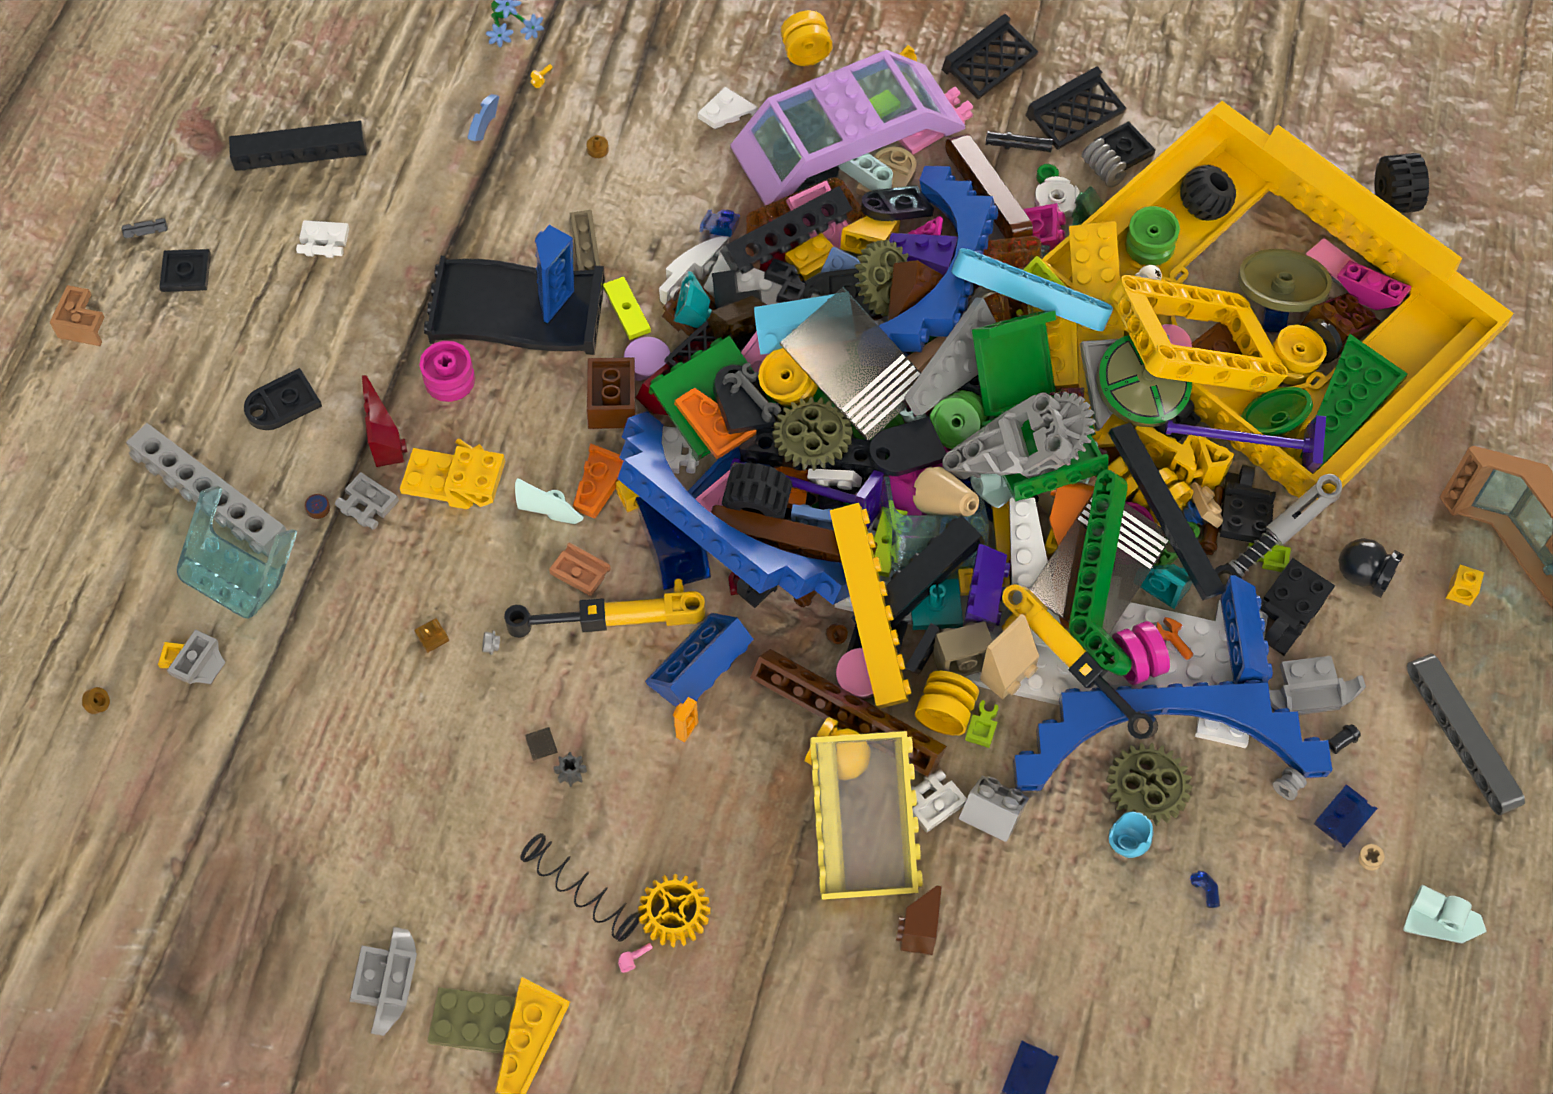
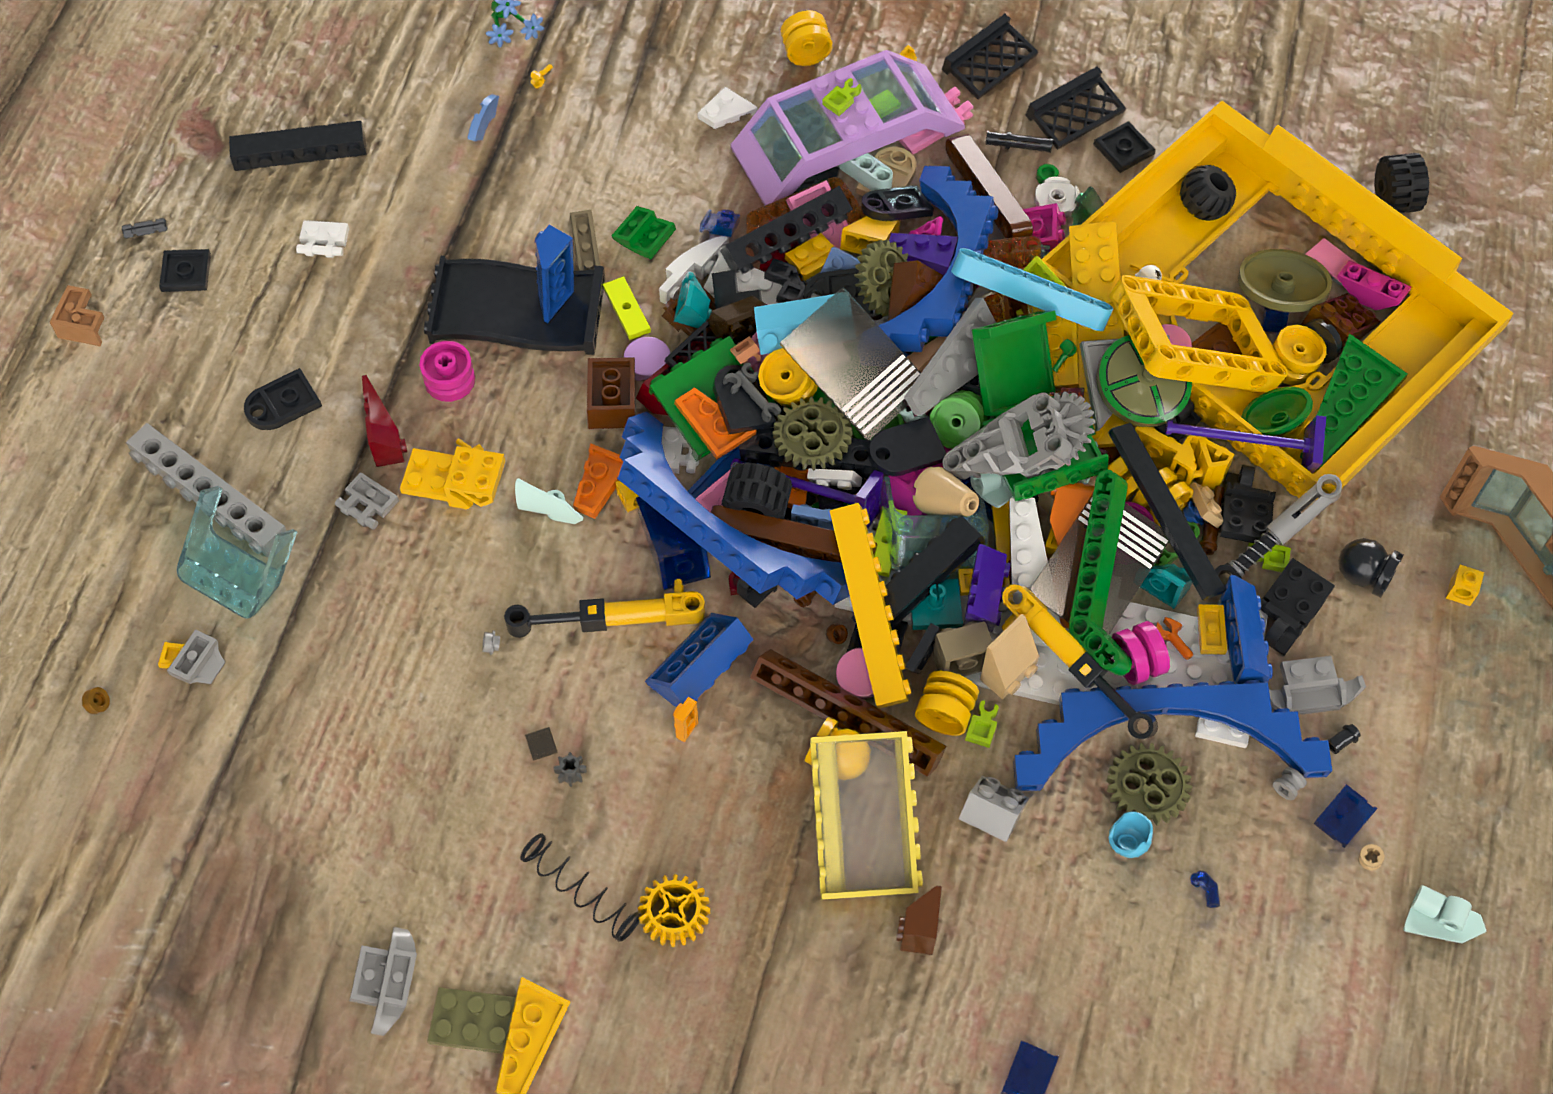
tile [304,494,330,519] -> none
pearl gold tile [414,618,449,653] -> none
nougat plate [549,543,611,596] -> none
pearl gold tile [586,135,609,158] -> none
bright pink hand [618,943,653,973] -> none
white plate [911,769,967,833] -> none
light grey piece [1081,138,1126,187] -> none
bright green wheel [1125,206,1180,266] -> none
dark grey beam [1407,654,1525,815] -> none
none -> green slope [611,206,676,259]
none -> nougat tile [730,336,761,368]
none -> lime plate [822,78,862,116]
none -> green hand [1052,339,1077,372]
none -> yellow plate [1197,604,1227,655]

